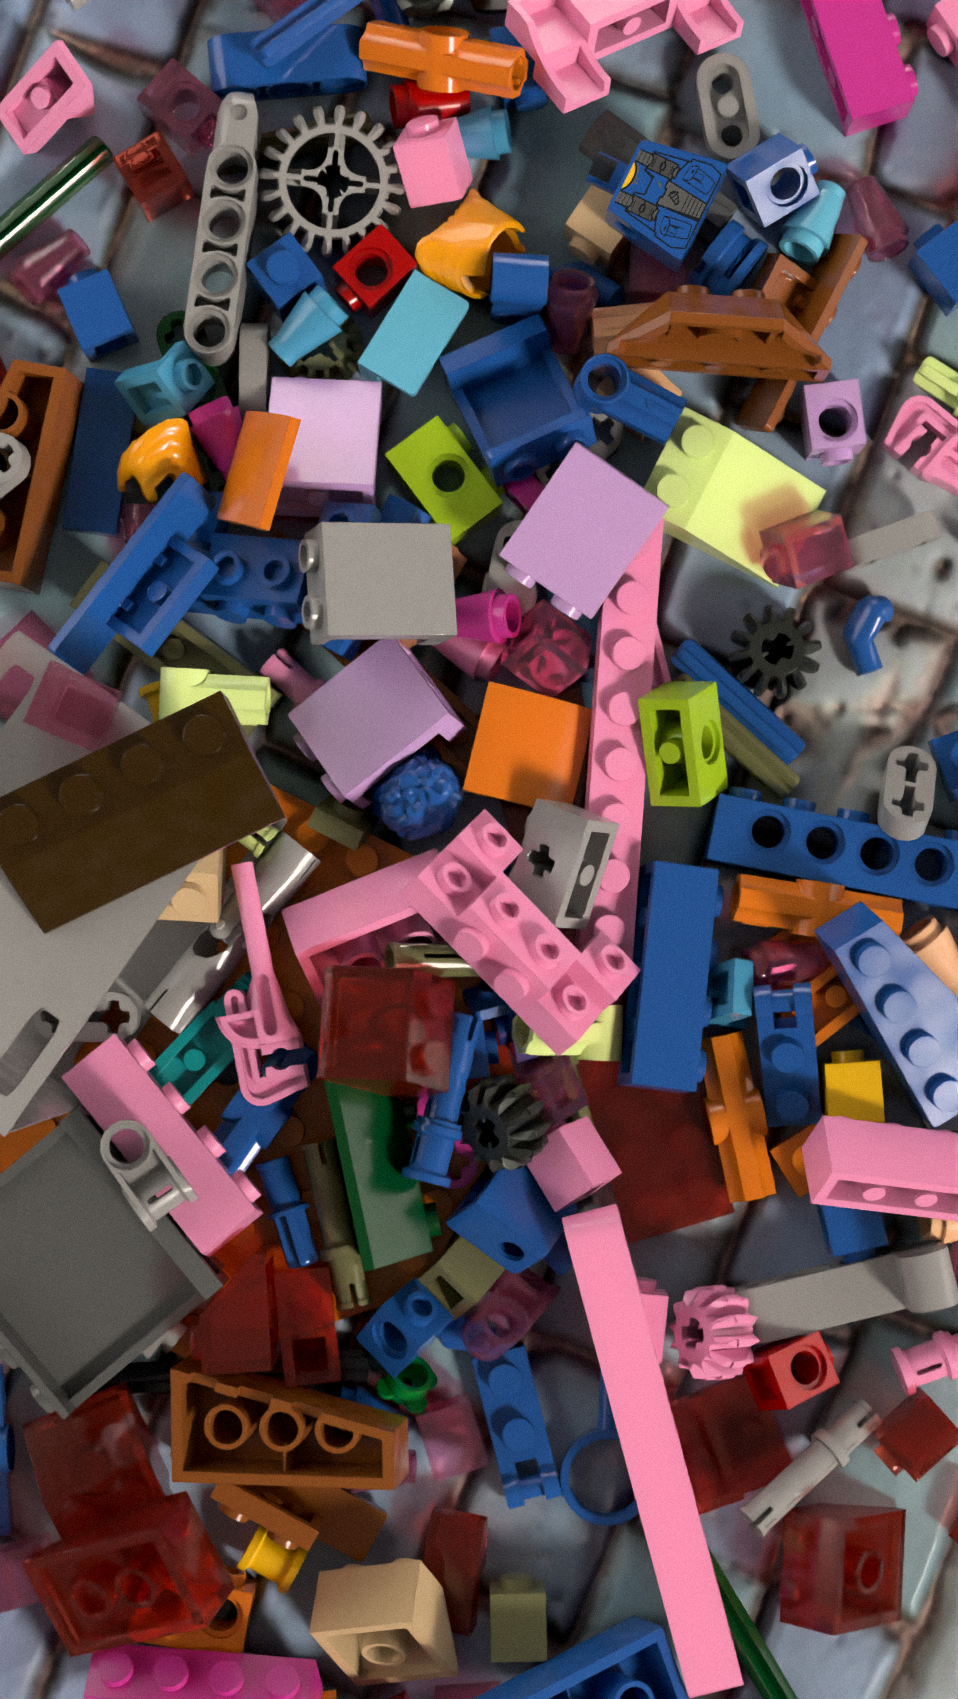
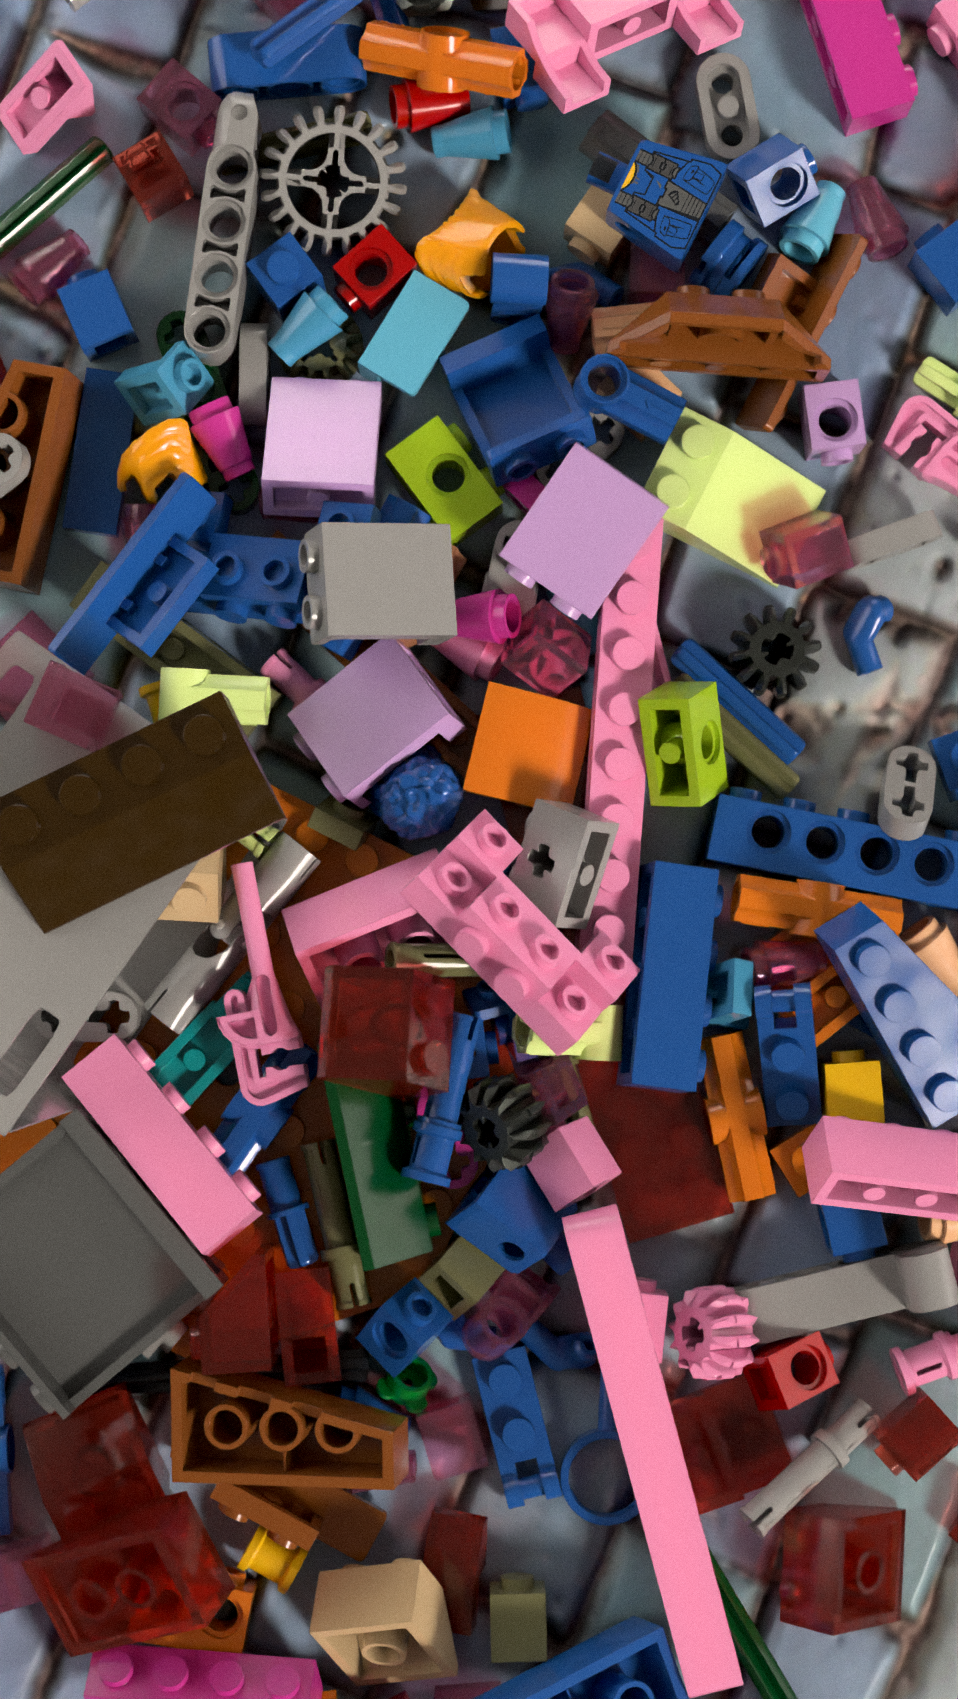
light grey piece [100,1119,199,1232] -> none
orange slope [216,411,301,531] -> none
bright pink brick [393,115,473,209] -> none
none -> blue arm [517,1317,598,1371]

